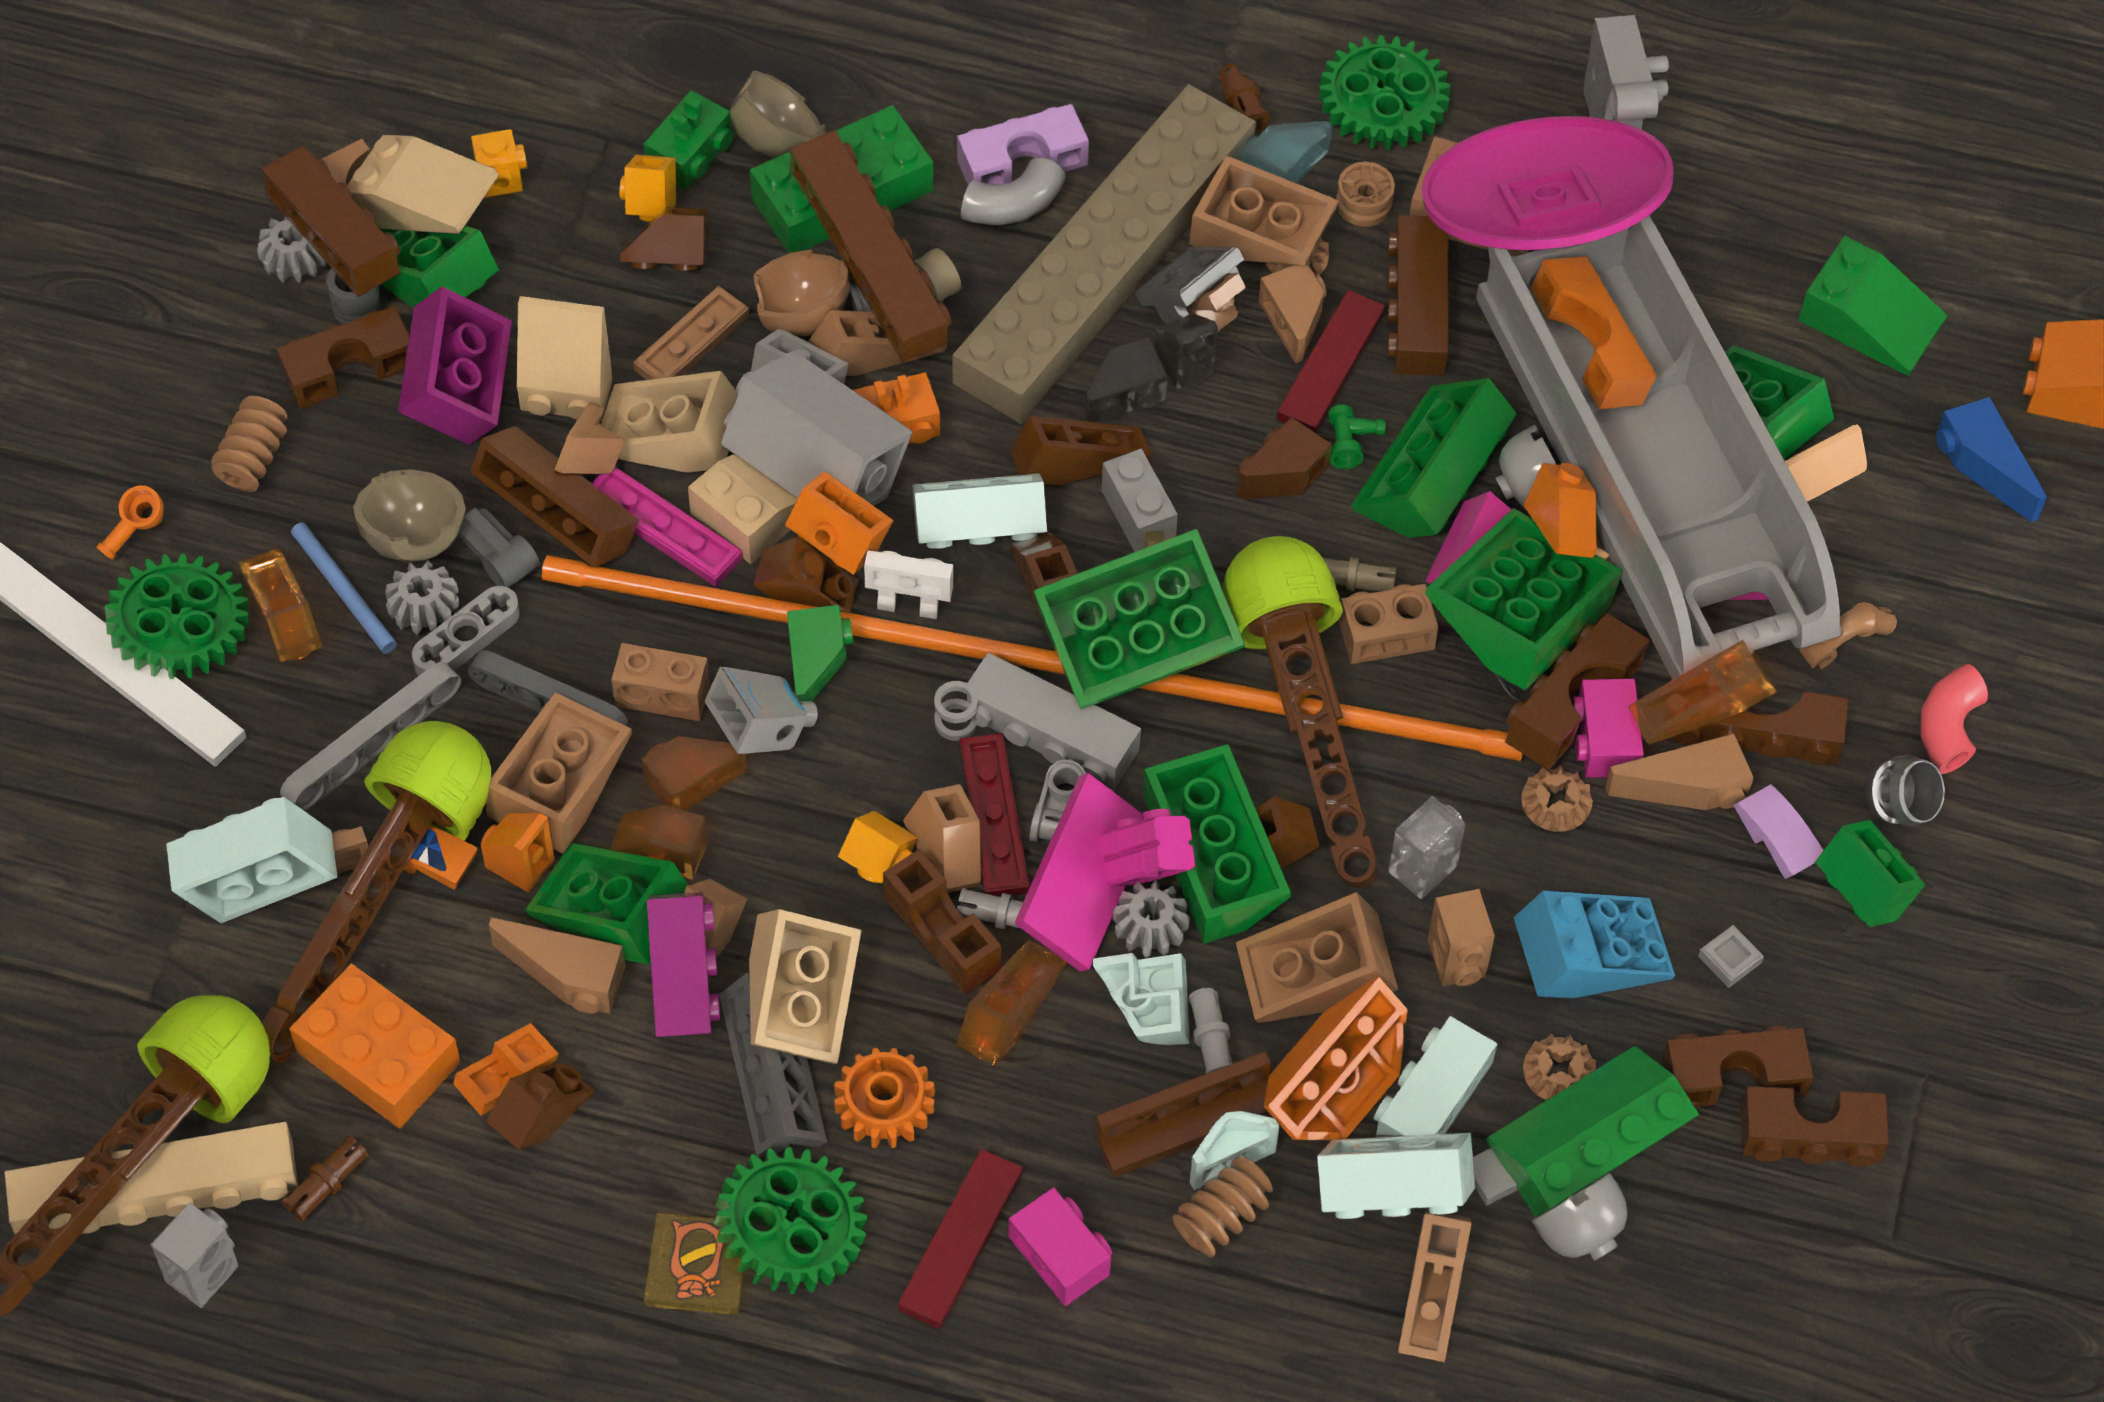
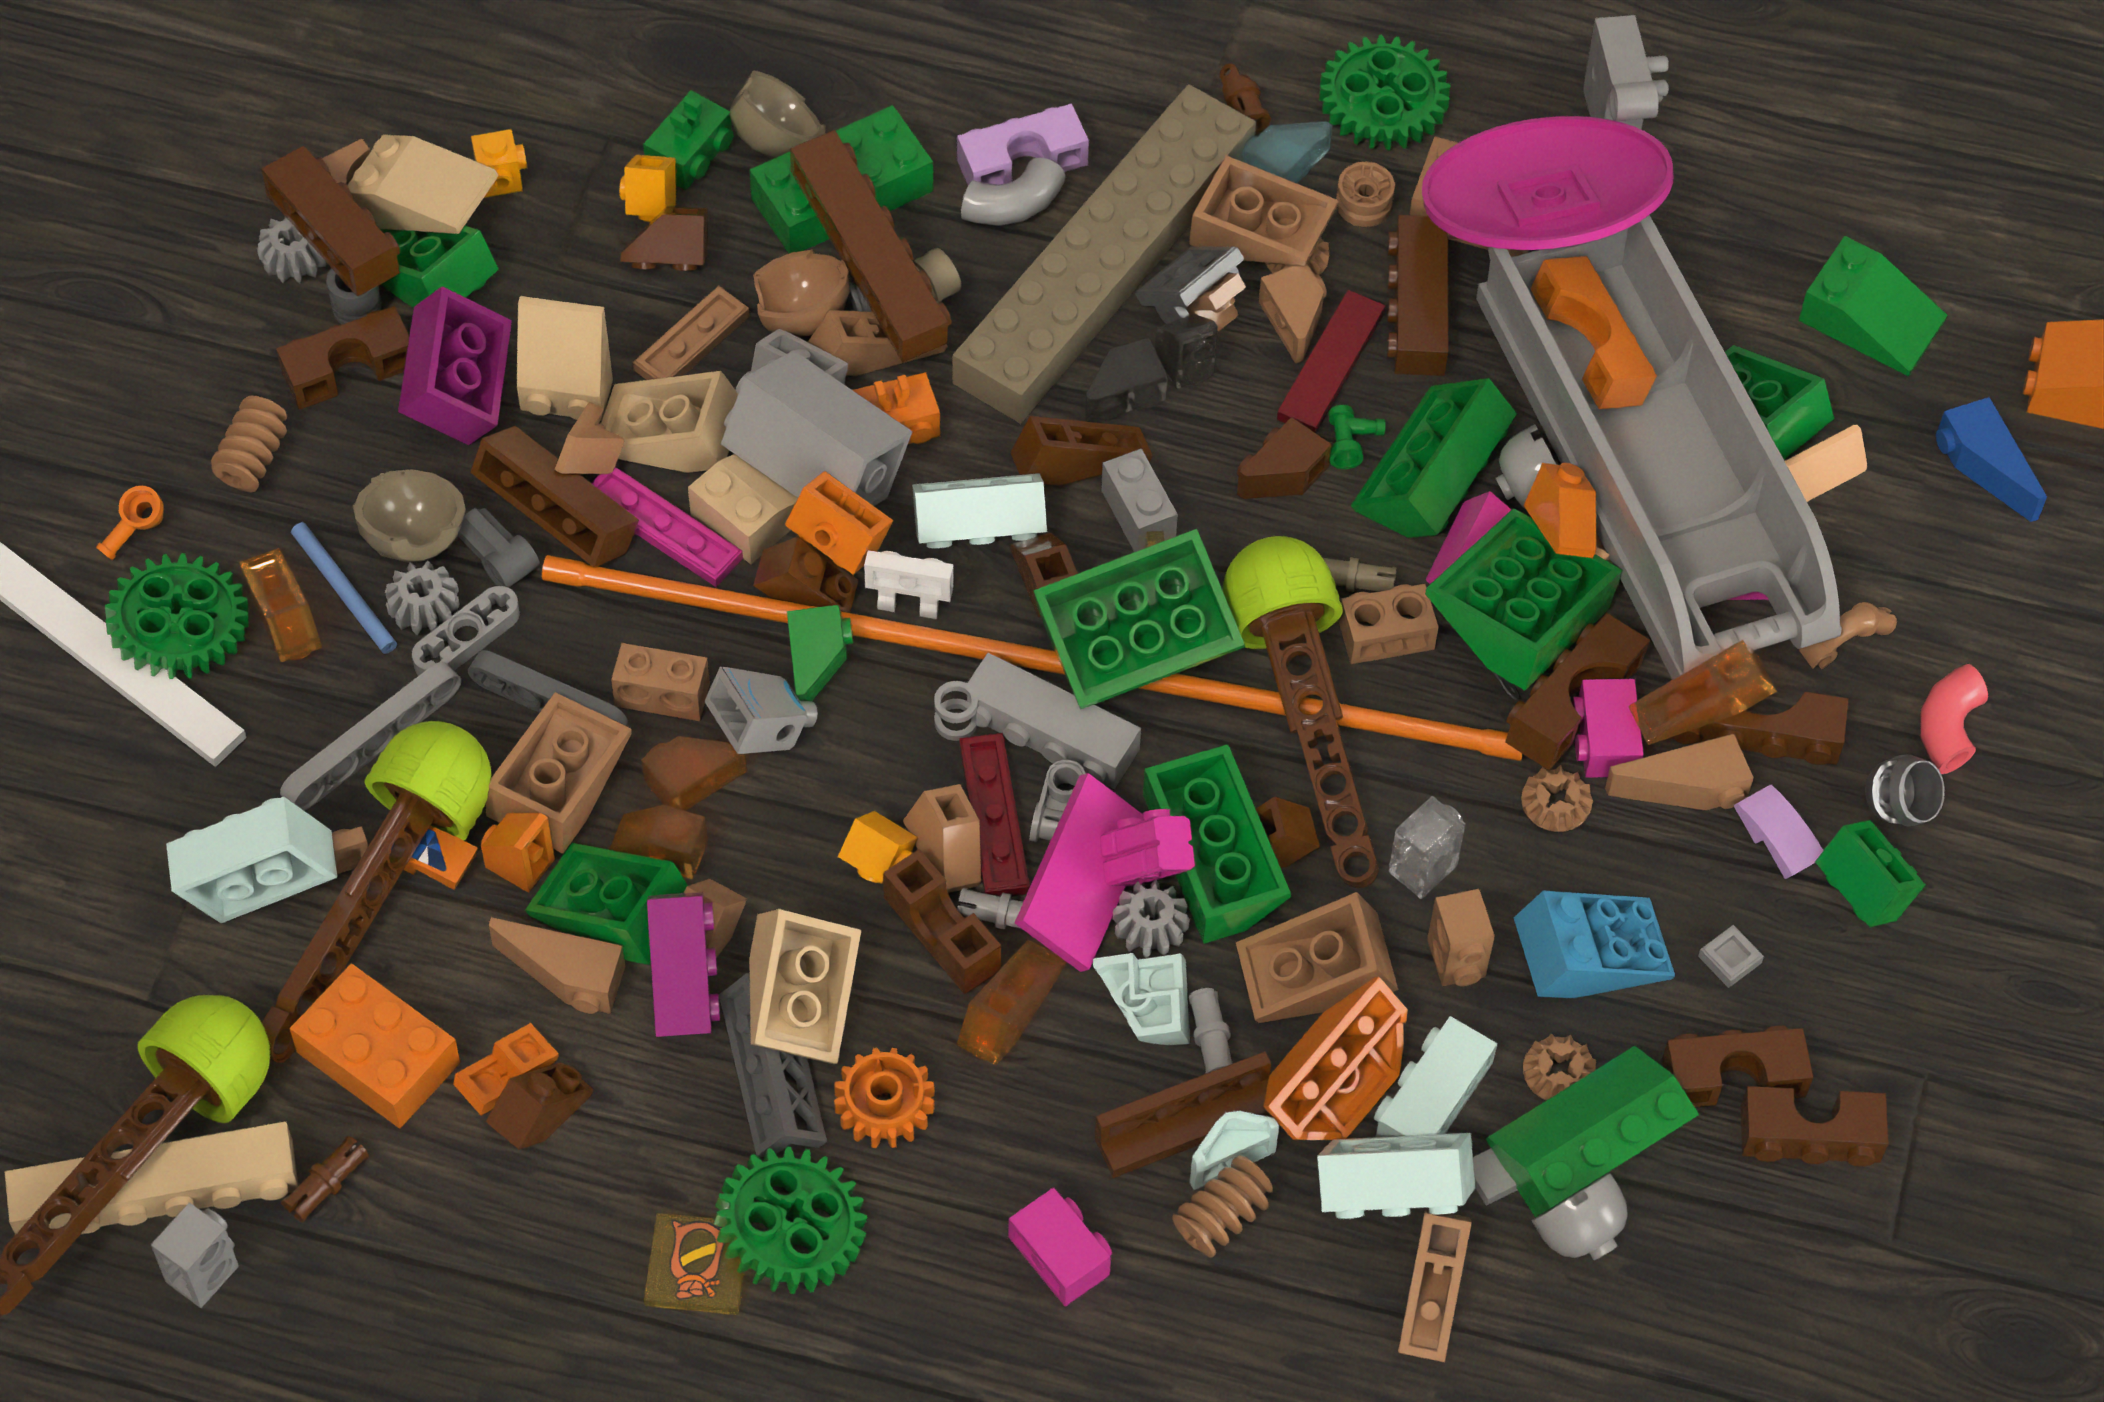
dark red tile [898,1149,1023,1329] -> none

